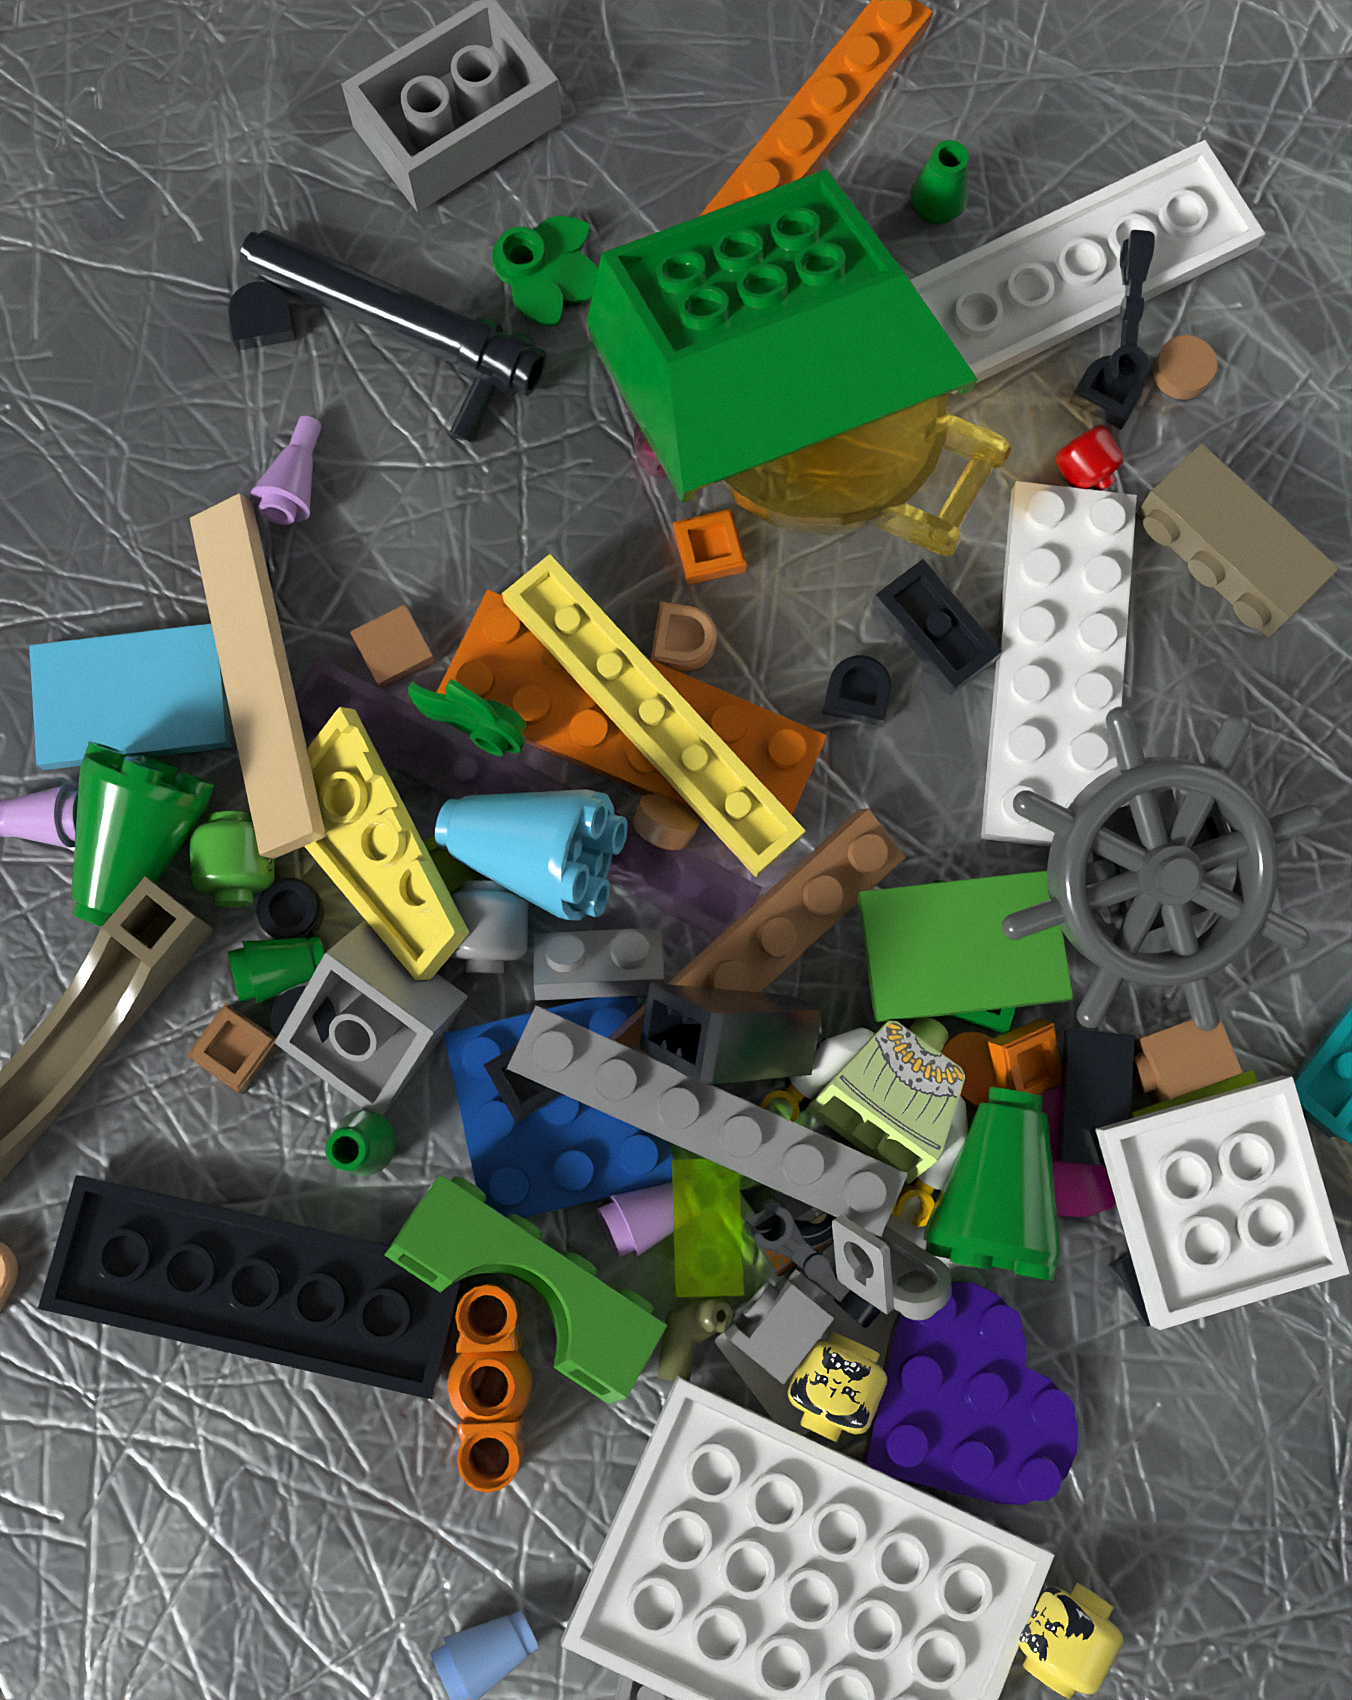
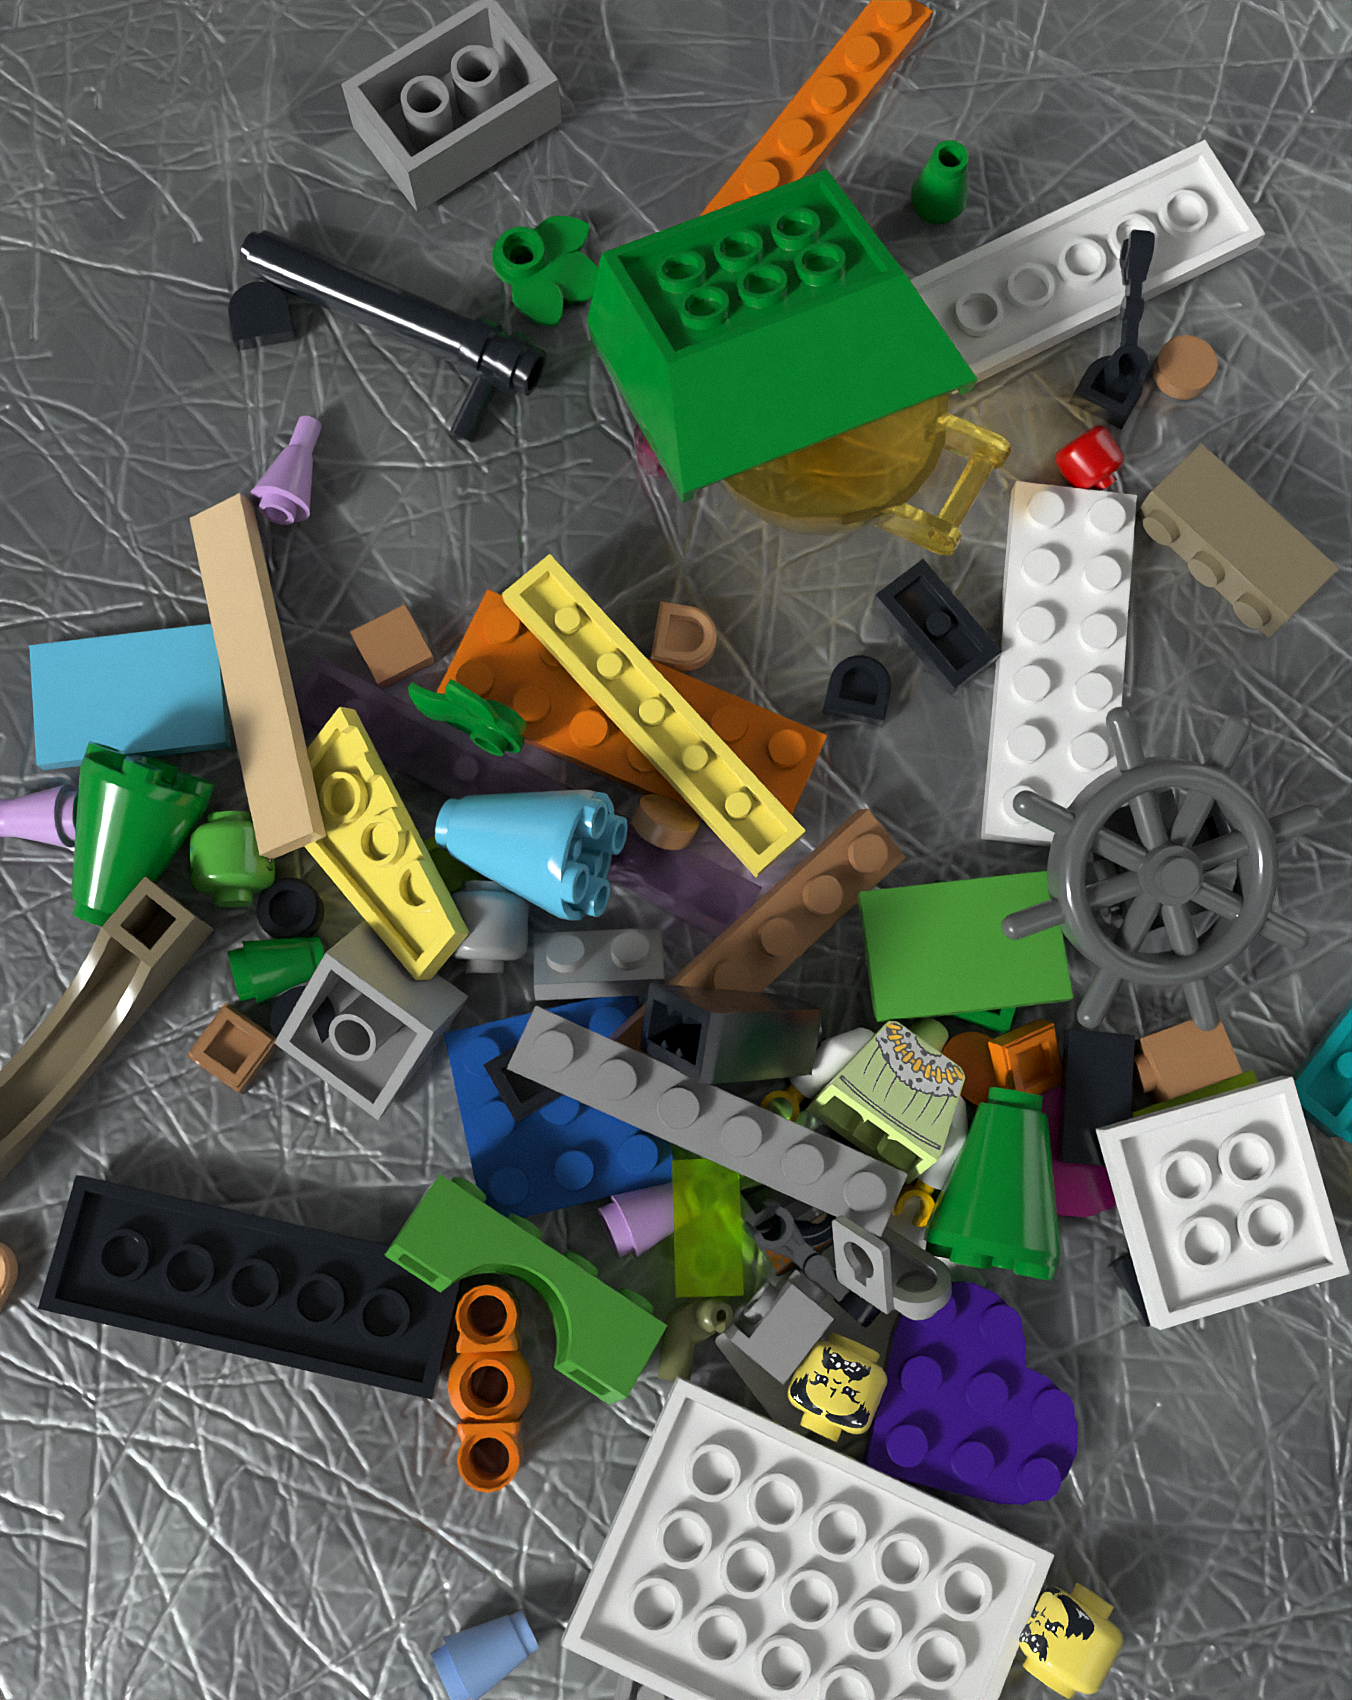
green cone [325,1110,396,1176] -> none
orange tile [672,509,747,586] -> none

